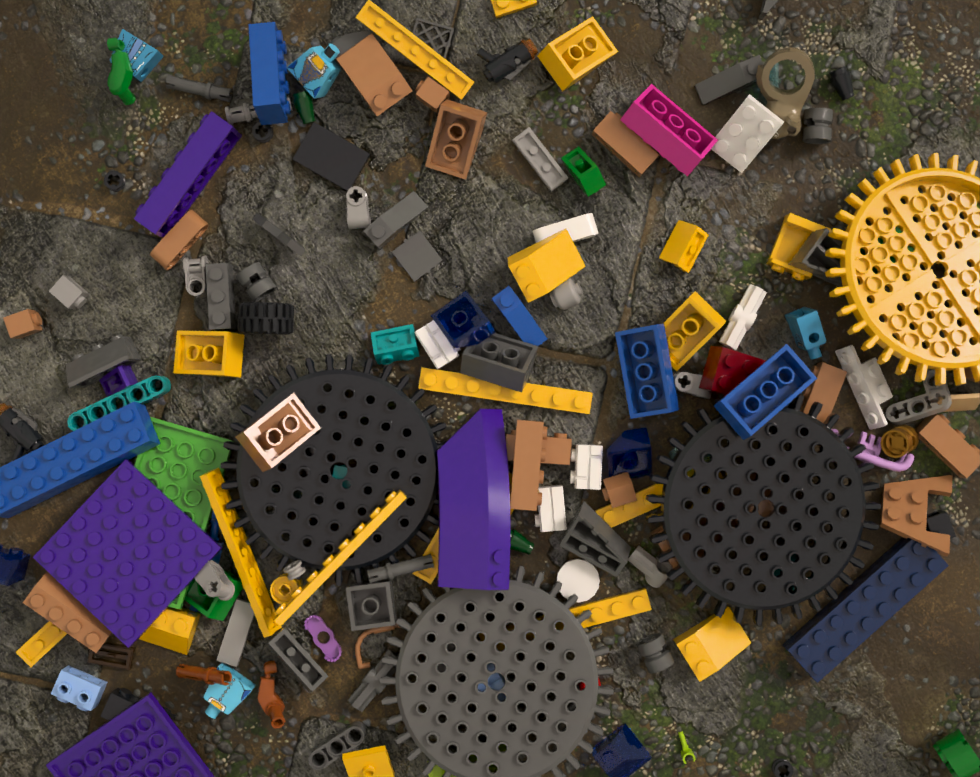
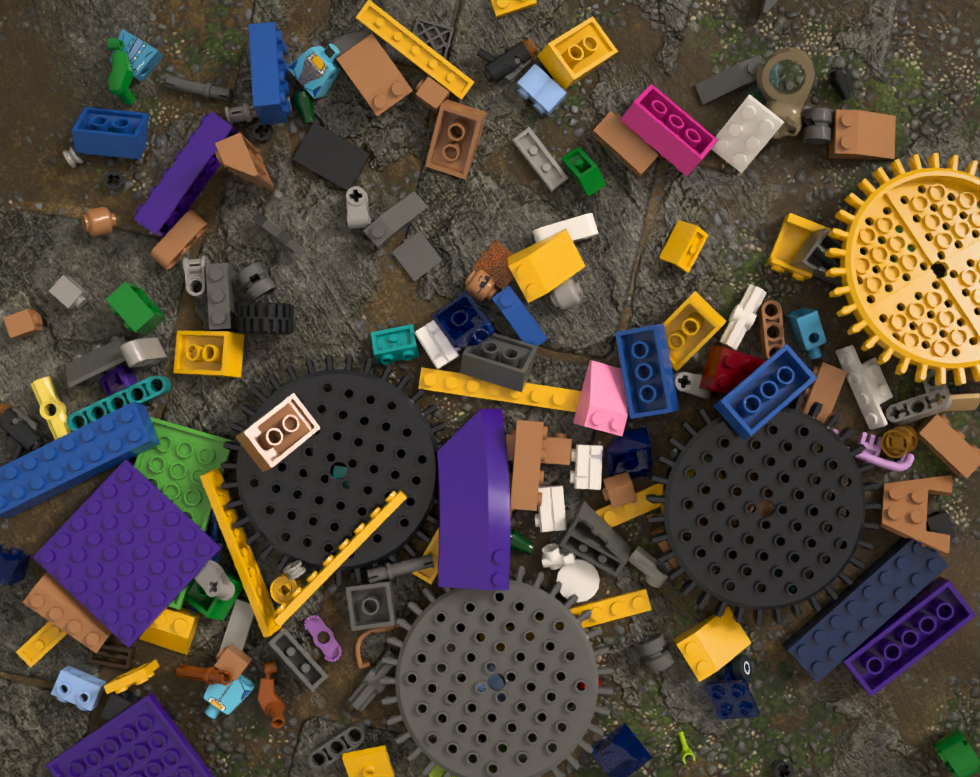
none -> light yellow piece [31,376,73,440]
none -> light grey bush [63,146,84,168]
none -> blue slope [71,107,149,160]
none -> medium nougat head [82,207,116,237]
none -> yellow plate [103,659,159,694]
none -> green brick [106,282,166,334]
none -> light grey beam [120,338,167,368]
none -> medium nougat brick [214,644,252,681]
none -> medium nougat slope [215,133,275,191]
none -> medium nougat head [464,269,497,302]
none -> clear orange piece [474,240,515,290]
none -> light blue brick [517,64,567,116]
none -> white plate [542,543,576,570]
none -> bright pink slope [573,360,628,436]
none -> clear blue plate [705,655,760,720]
none -> medium nougat beam [758,300,785,360]
none -> medium nougat slope [828,109,896,160]
none -> dark purple brick [842,577,976,697]

